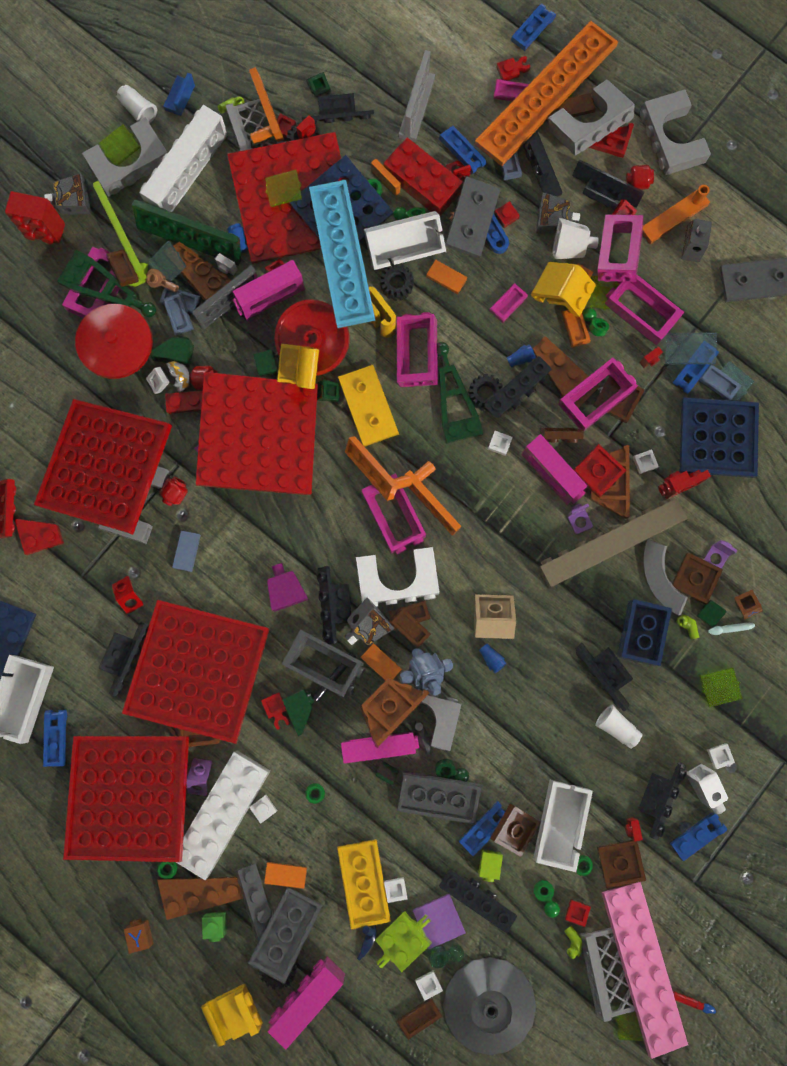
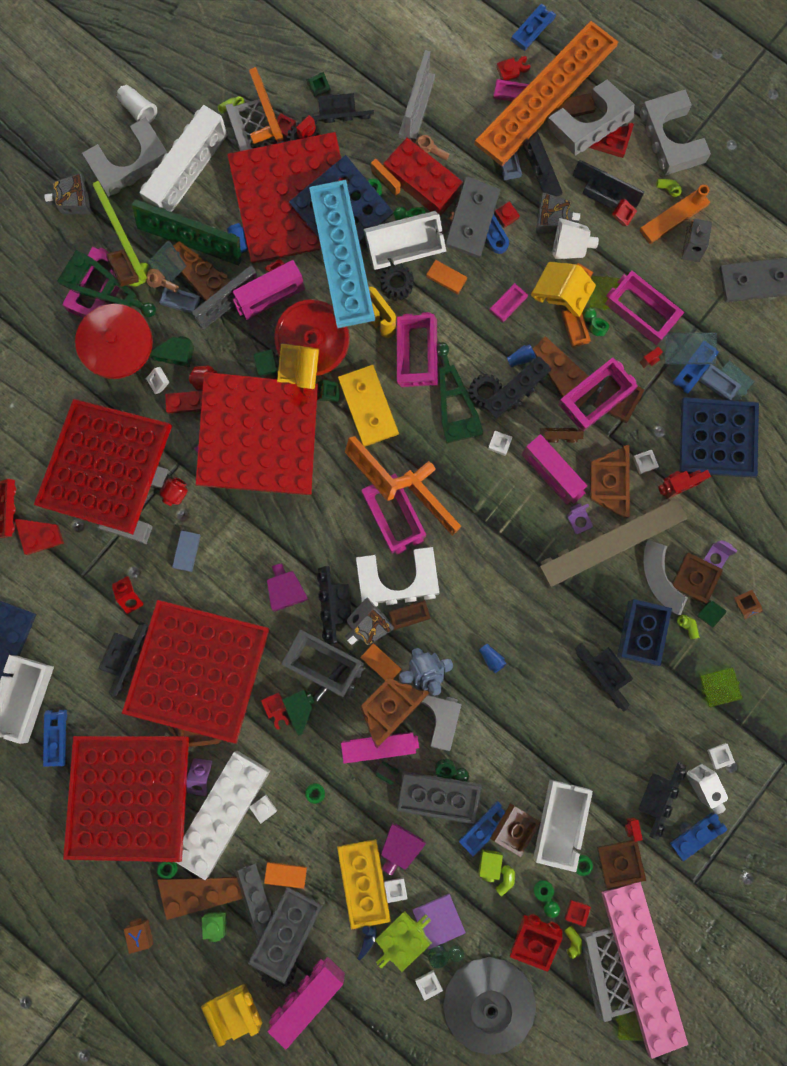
red brick [5,191,65,244] -> none
clear neon green piece [99,124,141,166] -> none
blue panel [163,73,195,116] -> none
sand blue tile [163,293,194,335] -> none
light grey hair [167,361,190,392] -> none
white plate [215,253,237,276] -> none
clear neon green piece [265,170,302,207] -> none
reddish brown tile [390,607,431,648] -> none
reddish brown tile [397,997,442,1040] -> none
dark grey bar [415,721,431,758] -> none
blue plate [439,126,486,175] -> none
black bracket [439,869,517,933] -> none
red bracket [446,160,471,181] -> none
tan slope [474,595,516,639] -> none
red tile [574,444,627,498] -> none
white plant [595,705,642,749] -> none
dark pink piece [598,215,643,282] -> none
red head [626,165,654,190] -> none
red piece [673,991,716,1014] -> none
light aqua piece [708,622,755,635] -> none
none -> magenta torso [381,822,426,875]
none -> nougat plate [415,135,450,161]
none -> lime arm [495,865,515,897]
none -> red plate [510,914,563,972]
none -> lime arm [656,179,682,197]

